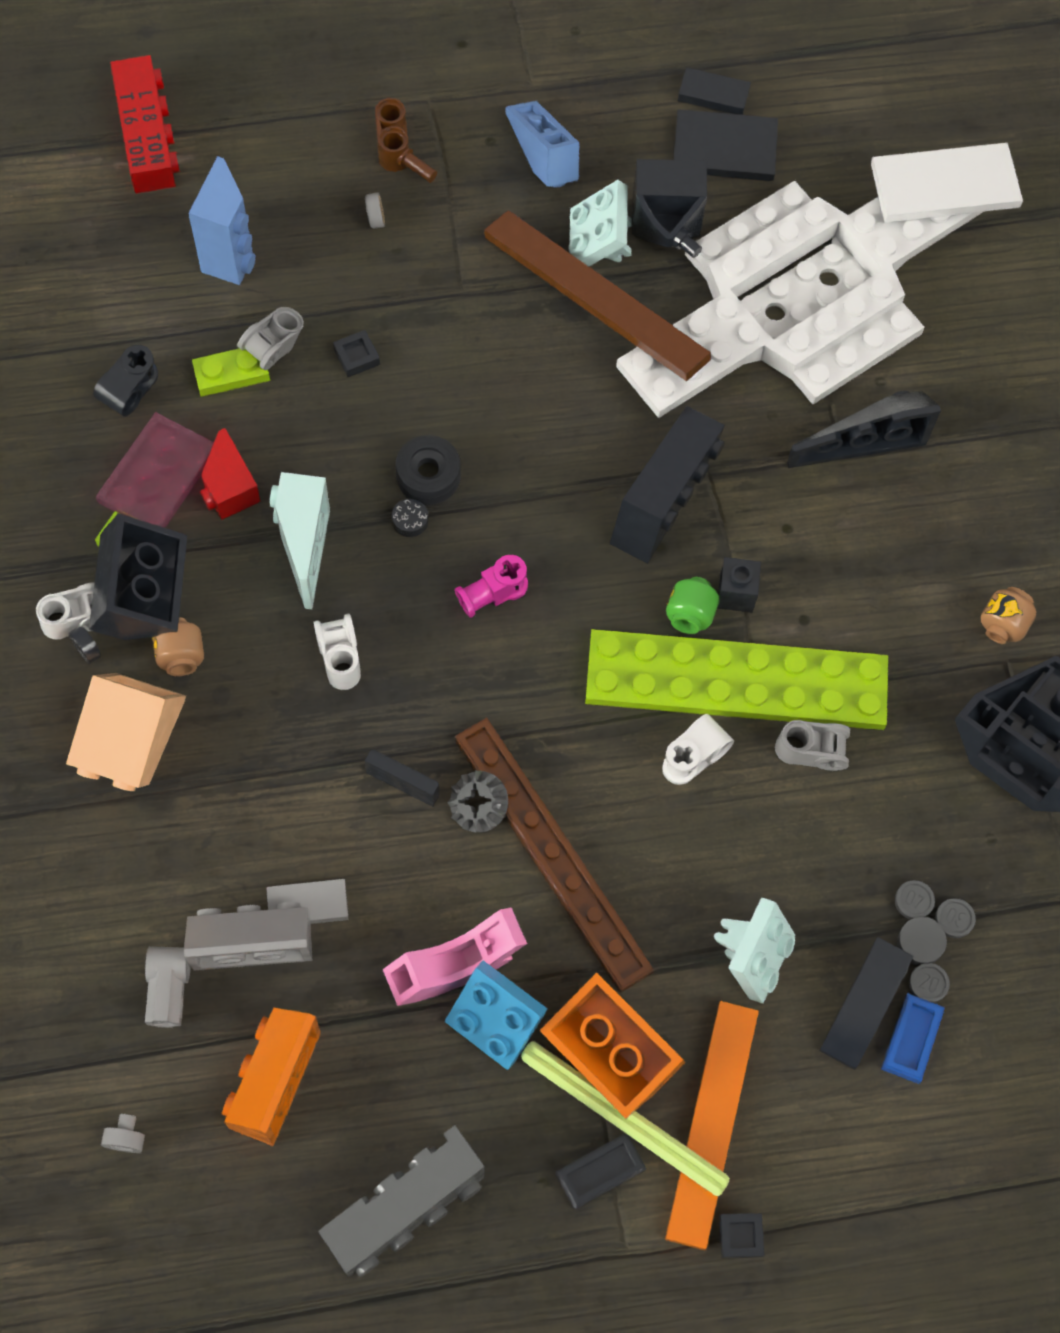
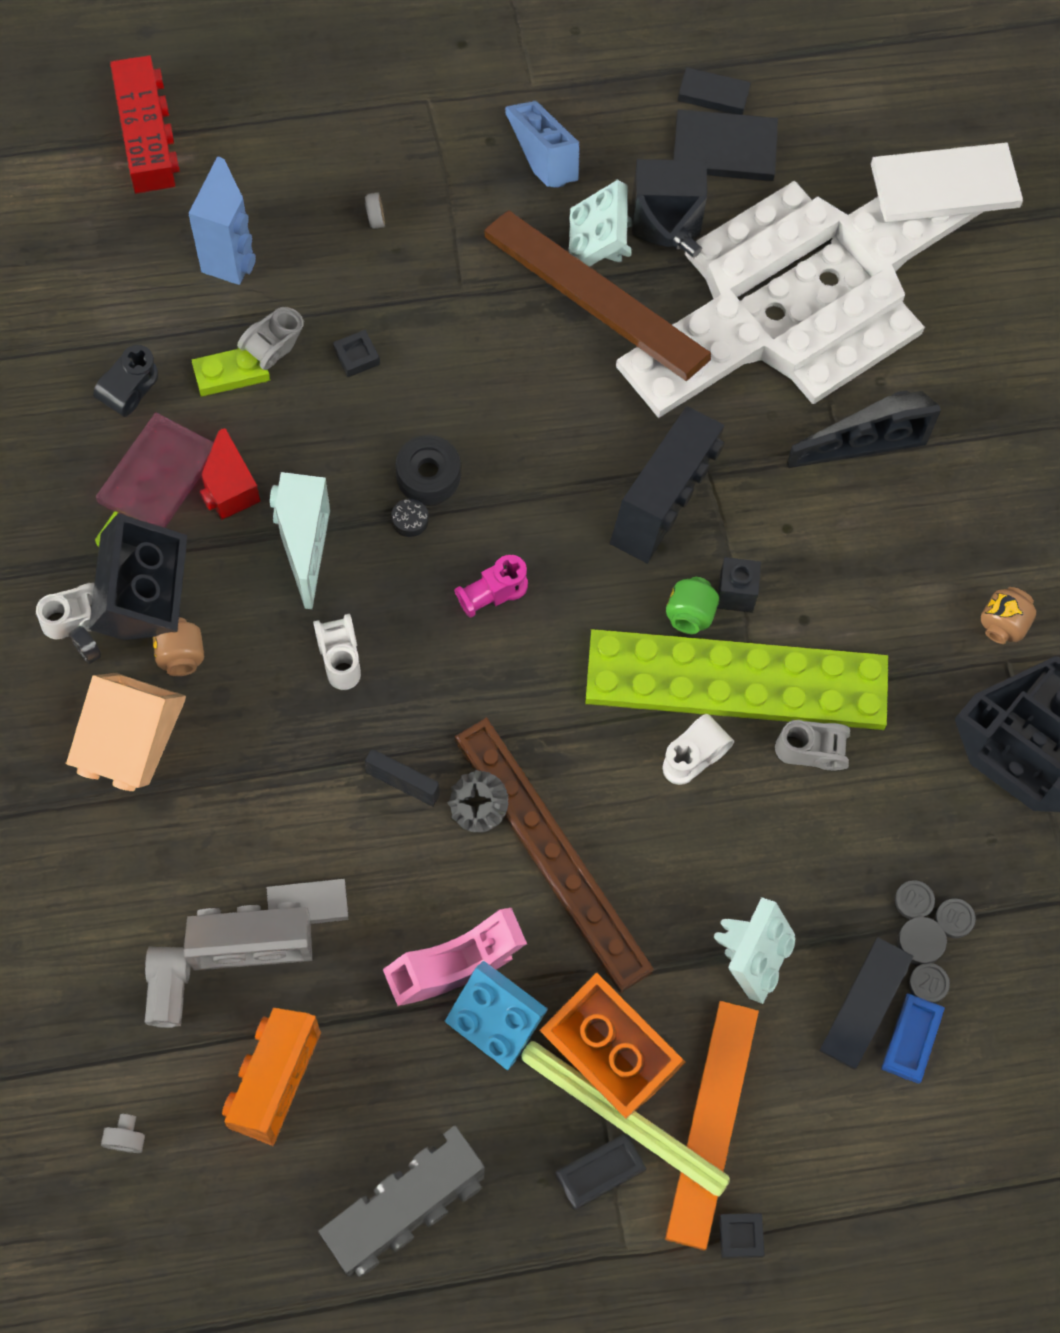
reddish brown beam [375,98,437,183] -> none

